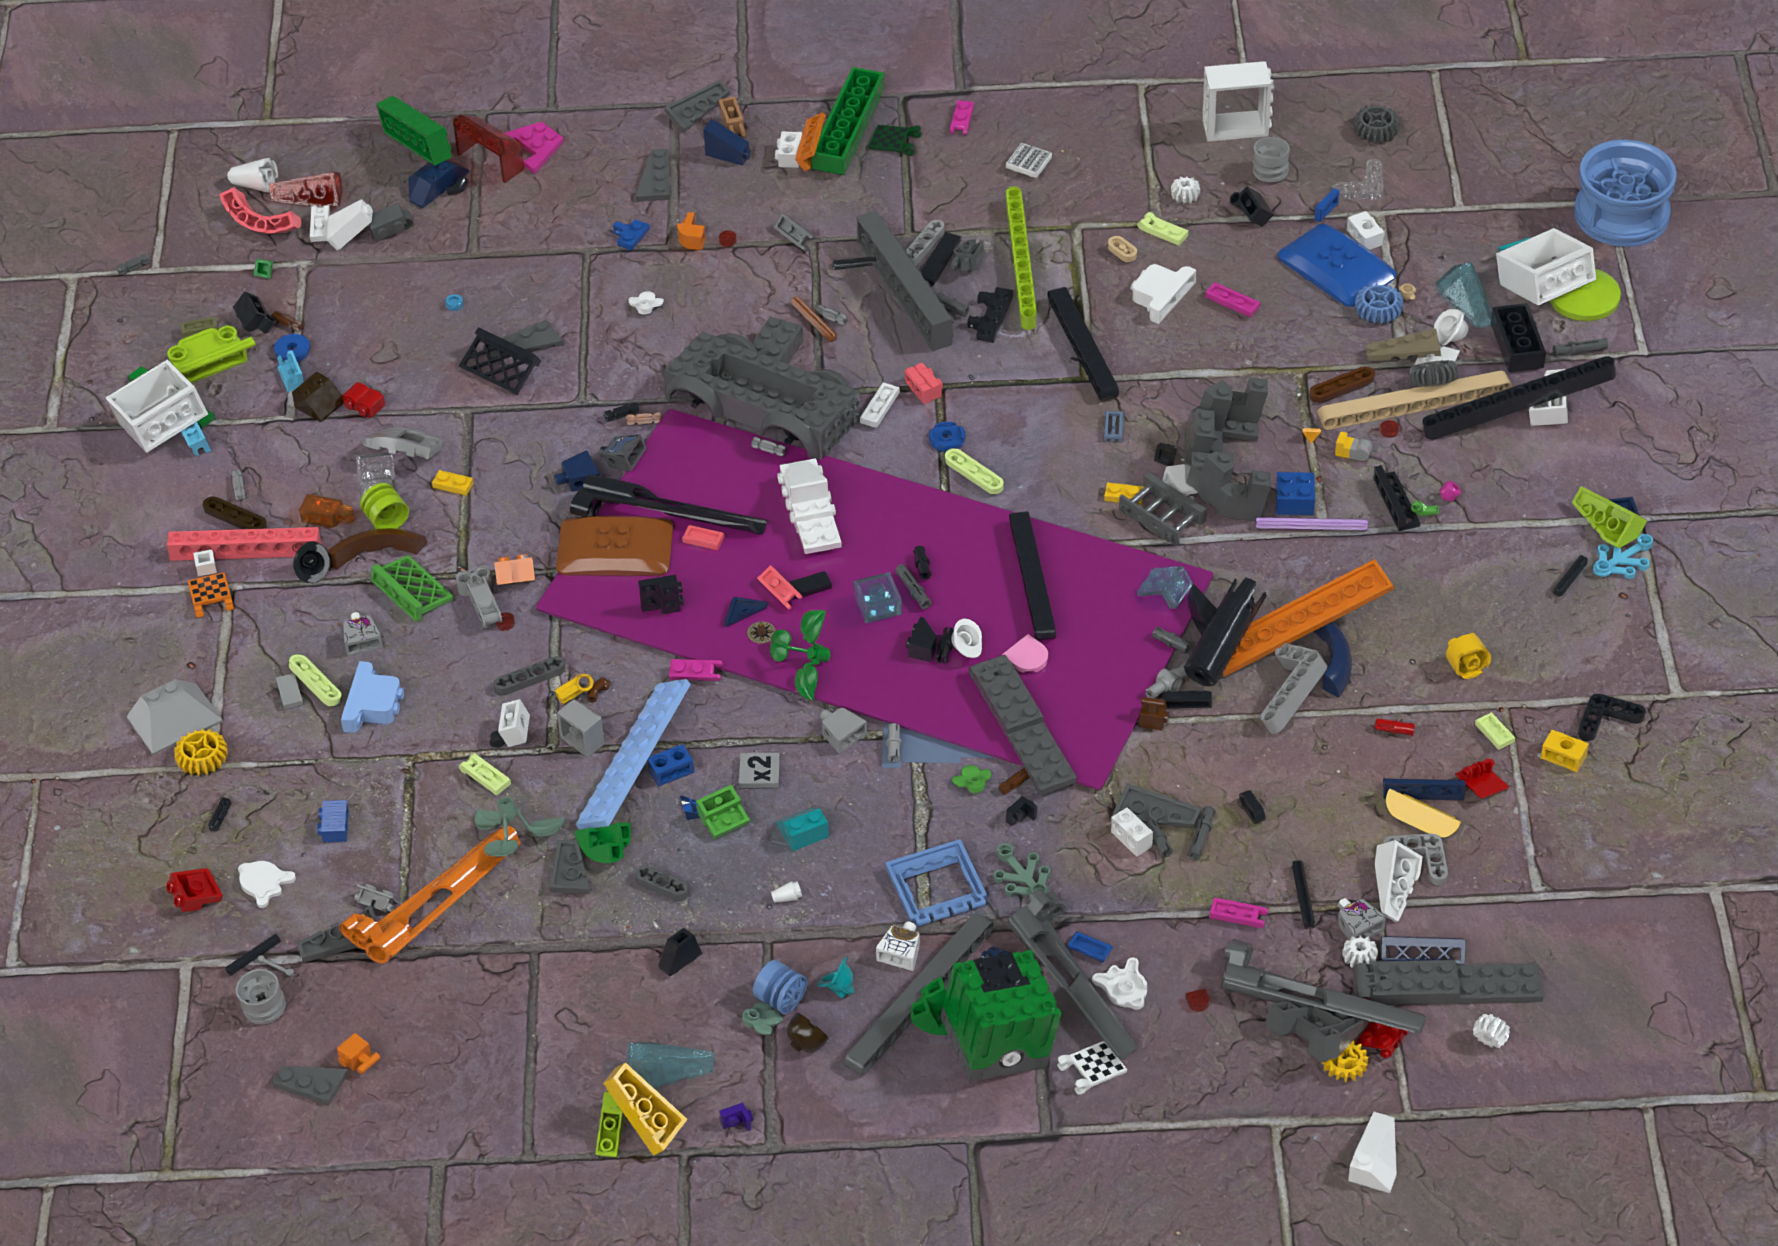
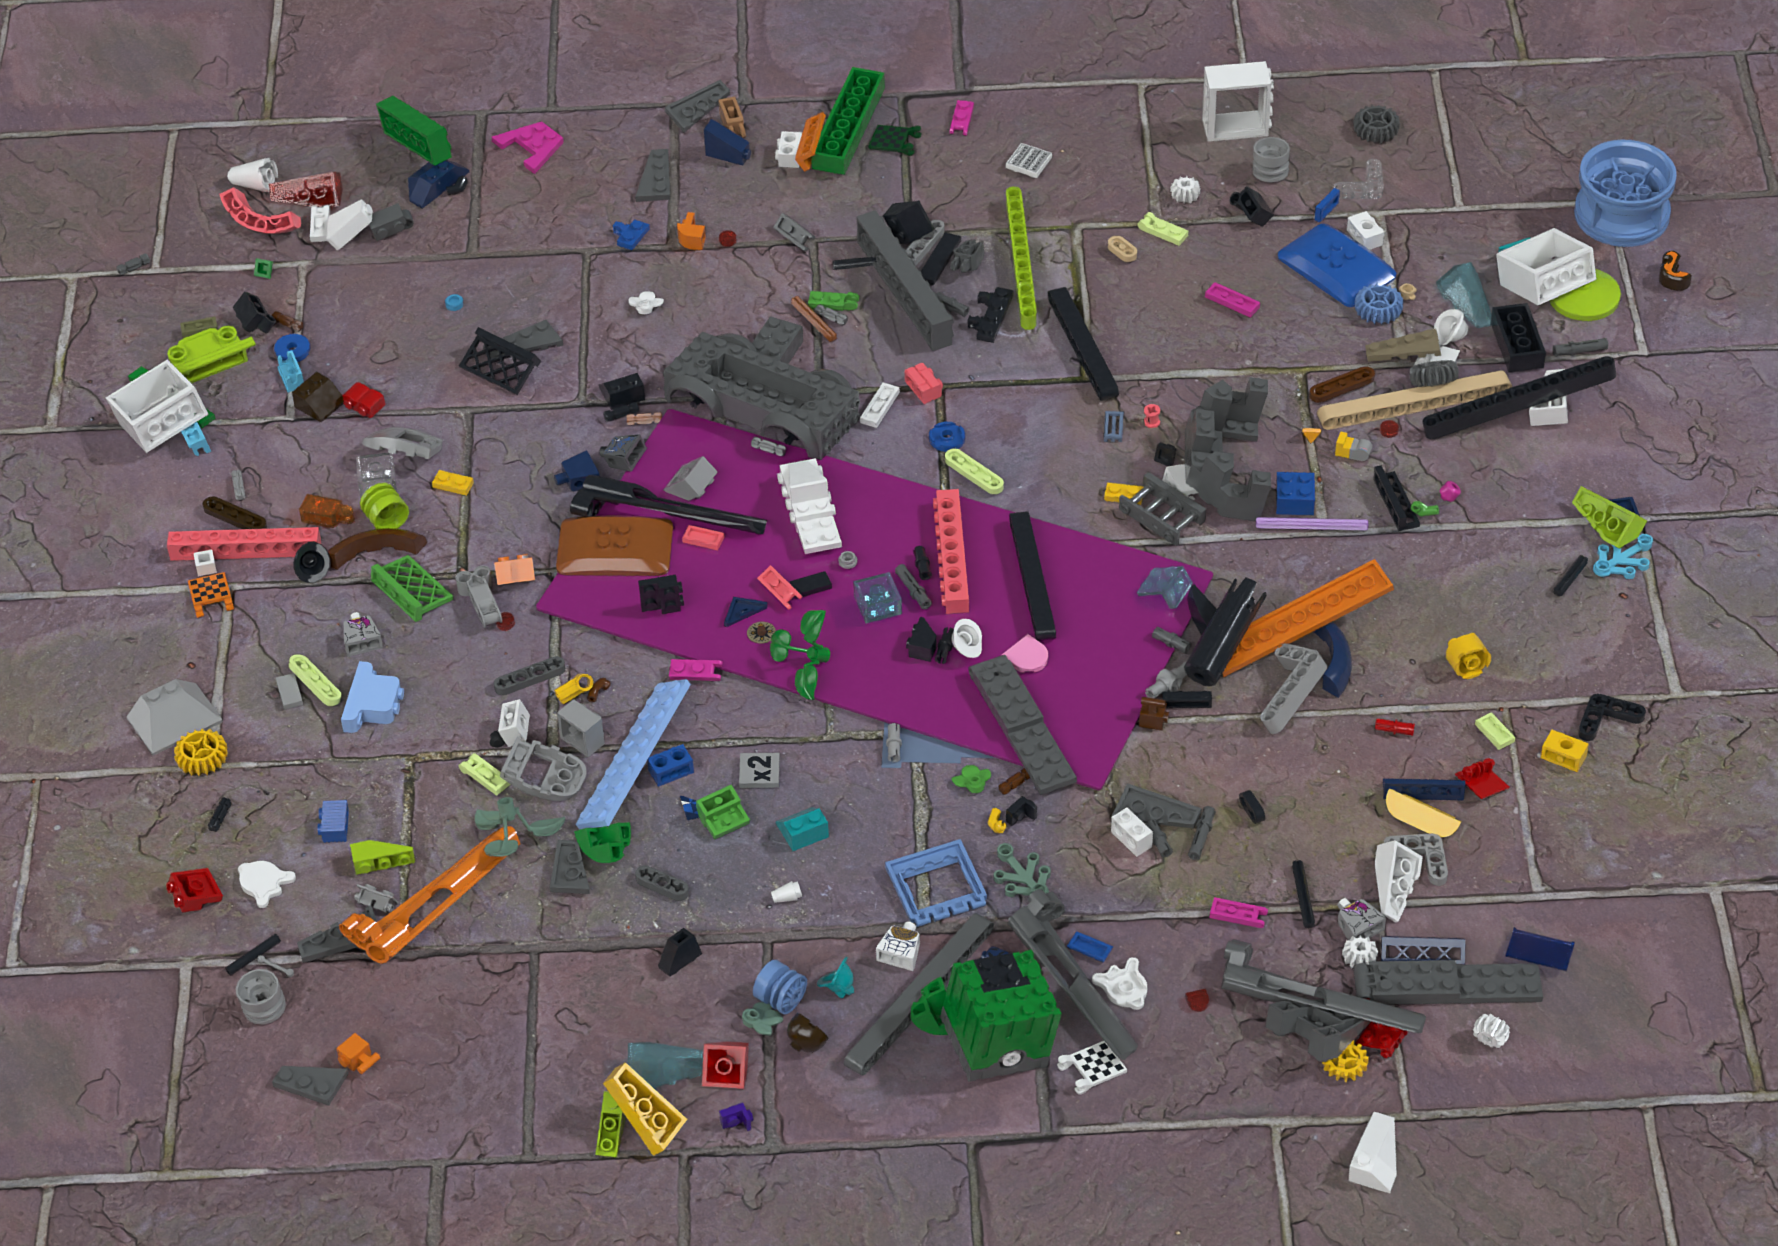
clear red windscreen [453,114,525,183] -> none
light grey torso [820,708,867,754] -> none
white brick [1131,264,1196,324] -> none
none -> lime slope [350,840,416,875]
none -> light grey slope [500,736,586,801]
none -> black slope [599,373,645,410]
none -> light grey slope [663,456,717,501]
none -> red slope [702,1042,749,1089]
none -> bright green hinge [808,291,859,311]
none -> light grey plate [838,551,857,569]
none -> black slope [883,201,934,244]
none -> coral brick [933,489,969,614]
none -> yellow arm [987,808,1006,834]
none -> coral bush [1144,404,1160,428]
none -> clear blue piece [1505,927,1575,971]
none -> dark brown animal [1659,251,1692,291]

